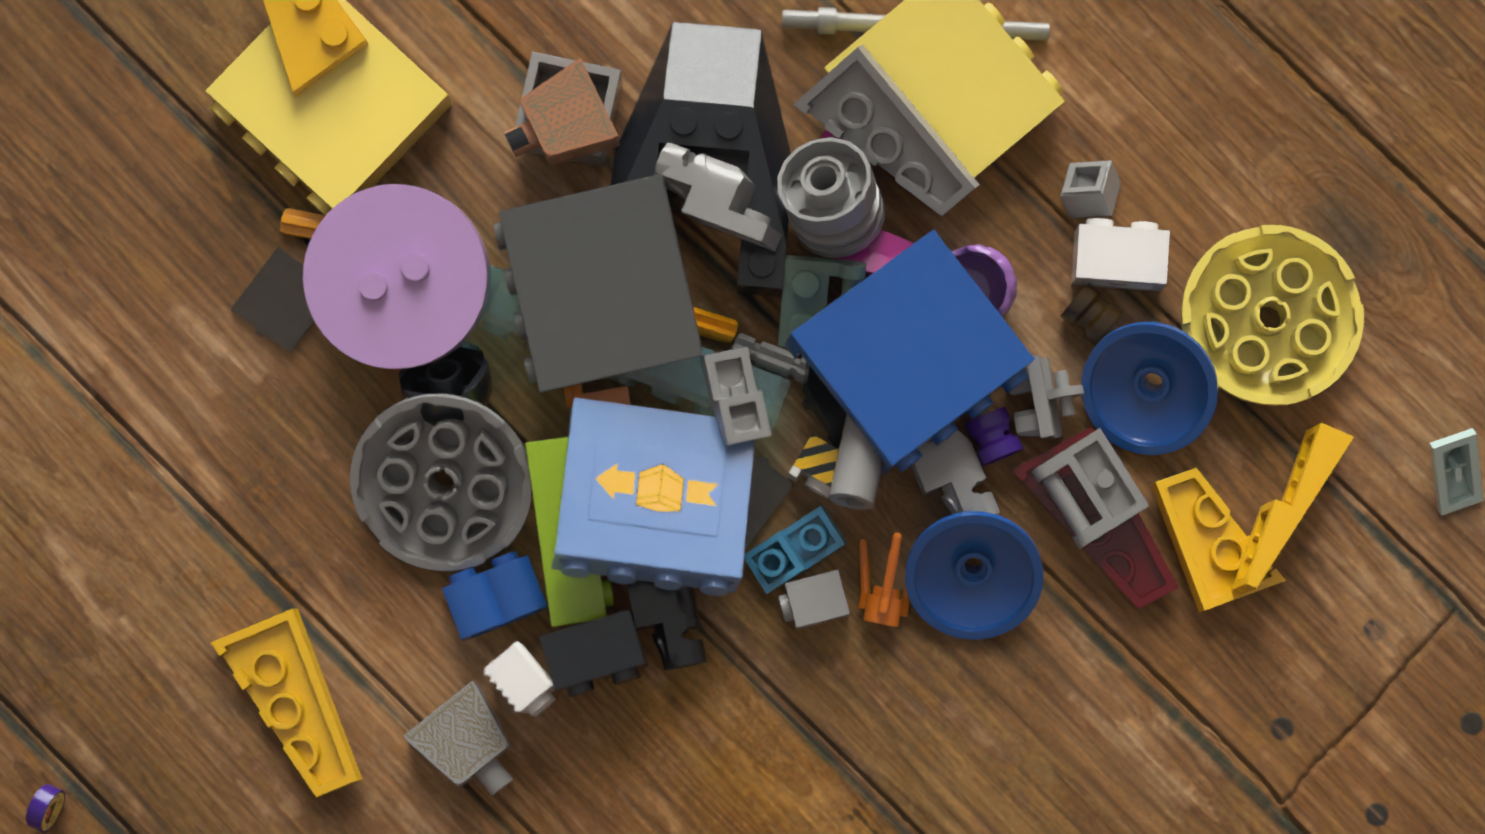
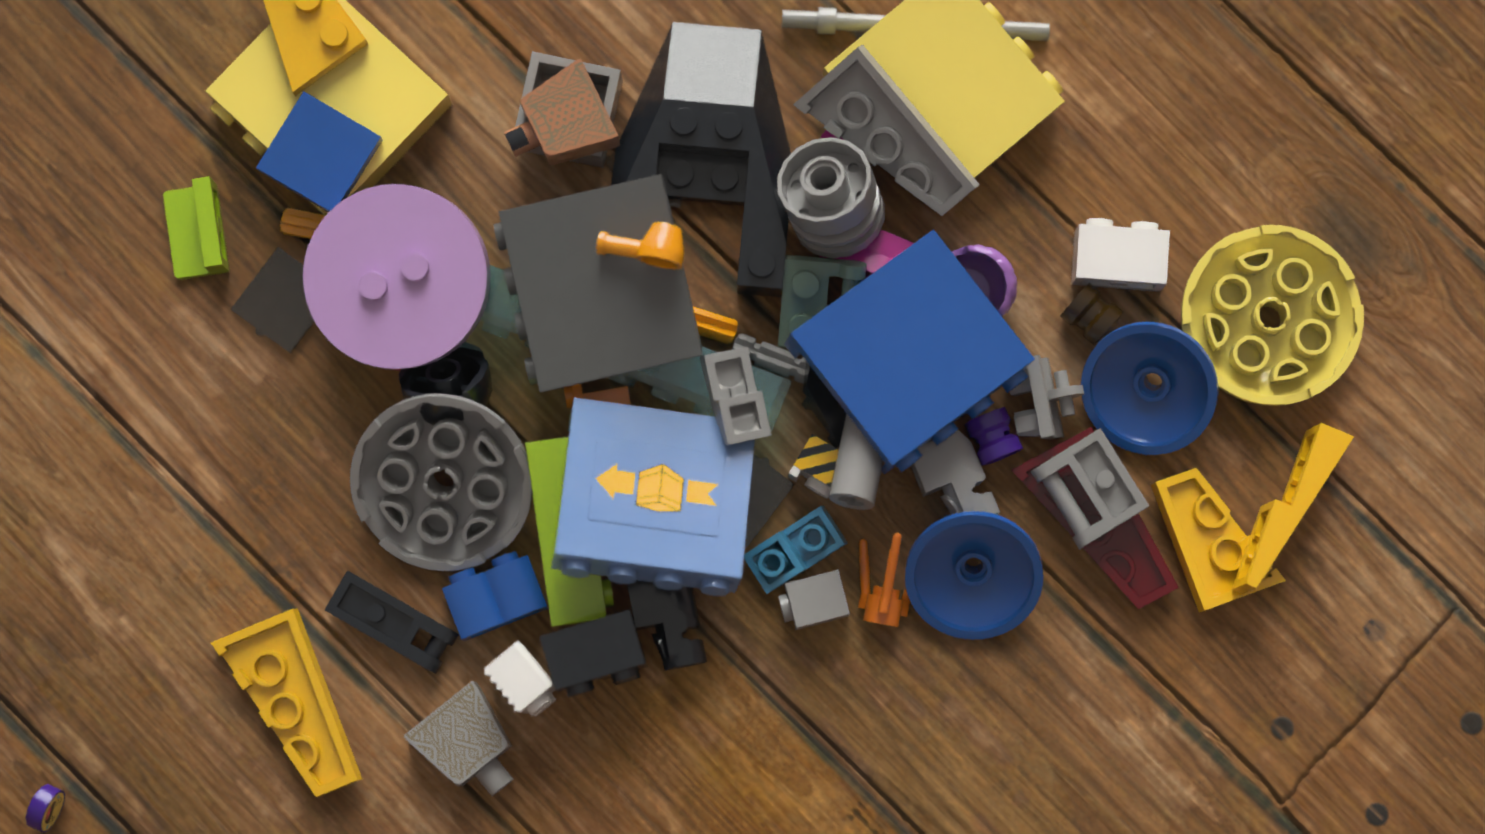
light grey plate [654,143,782,252] -> none
light grey slope [1060,160,1120,218] -> none
light aqua slope [1430,428,1484,516] -> none
none -> lime panel [163,176,230,280]
none -> blue tile [256,91,383,212]
none -> black plate [325,570,459,674]
none -> light orange bar [596,222,684,270]

